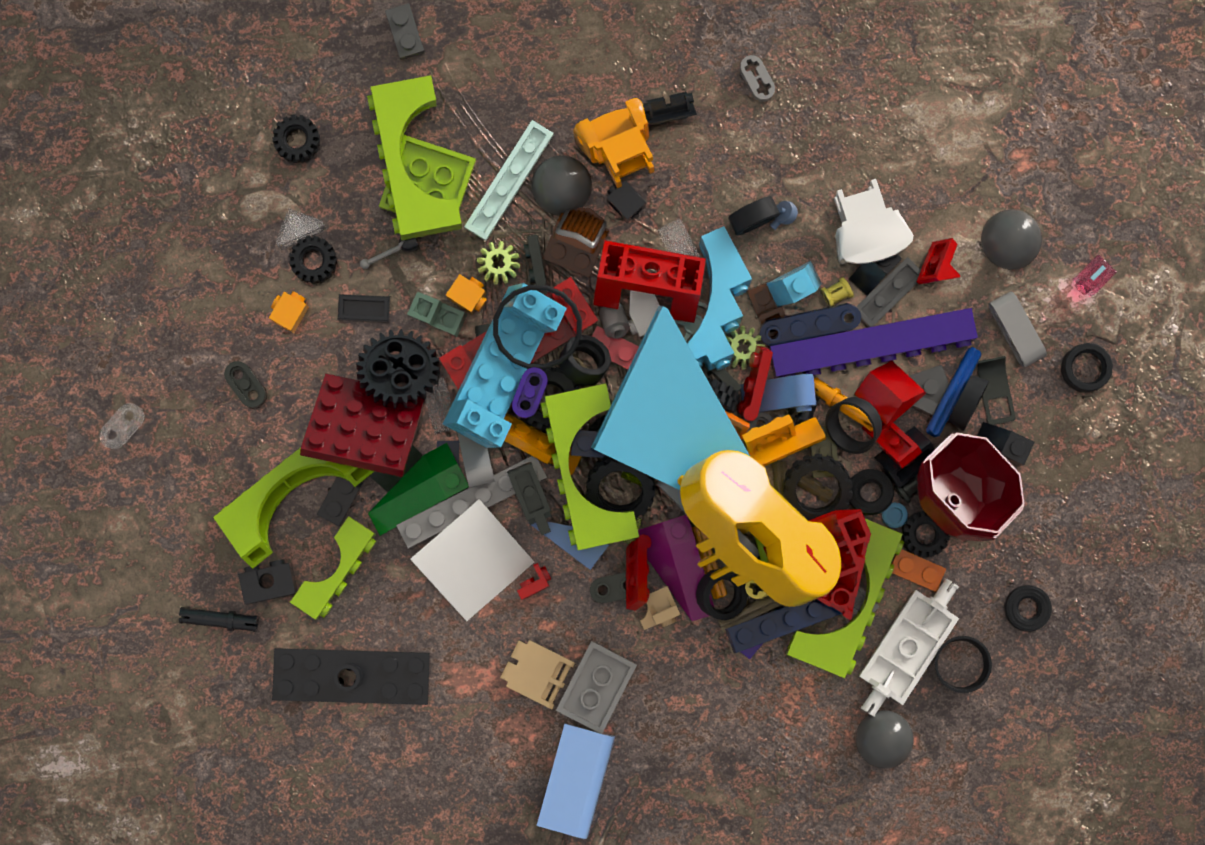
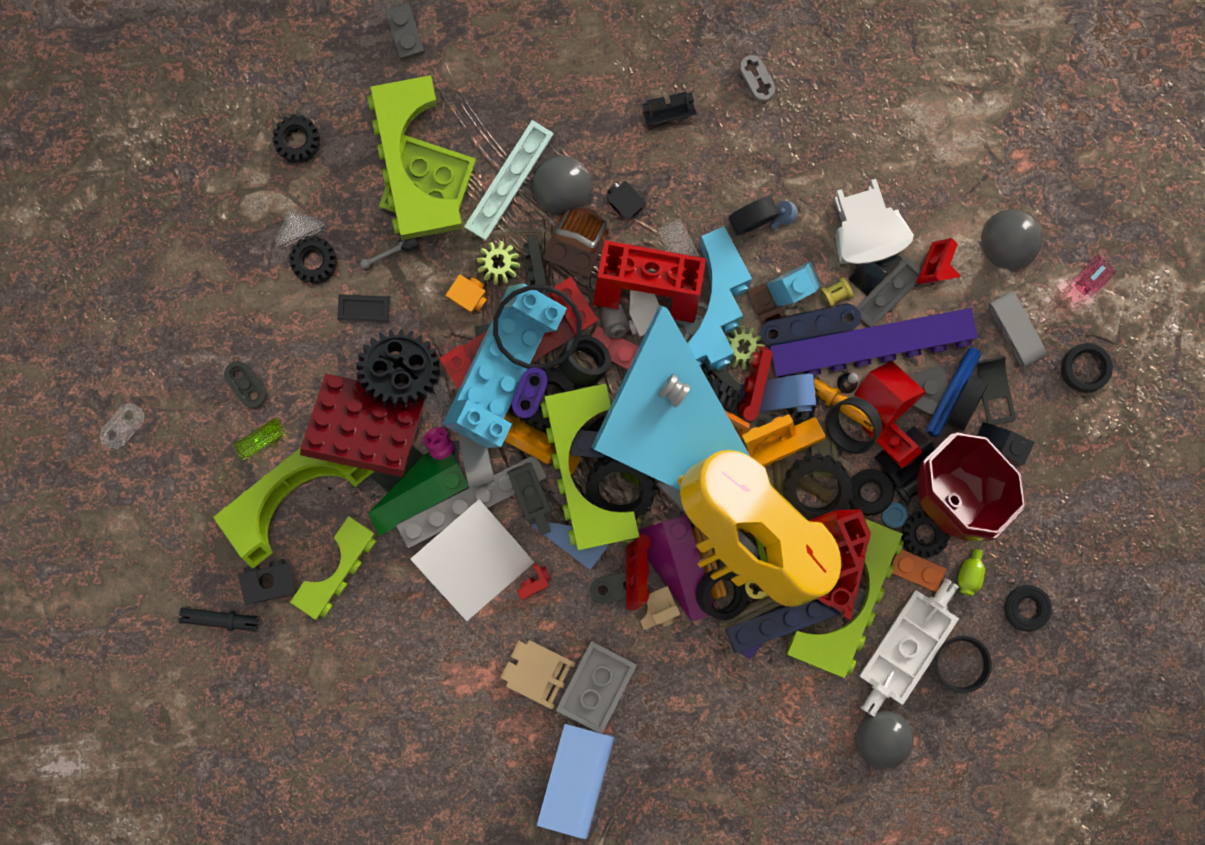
light orange brick [269,291,309,333] -> none
black plate [272,648,430,705] -> none
black plate [317,477,364,527] -> none
sand green slope [407,291,467,337] -> none
light orange piece [573,98,654,188] -> none
none -> clear neon green slope [234,418,287,460]
none -> dark pink wheel [423,427,455,460]
none -> light grey wheel [658,374,690,407]
none -> black hinge [837,373,858,394]
none -> lime plant [957,549,985,597]

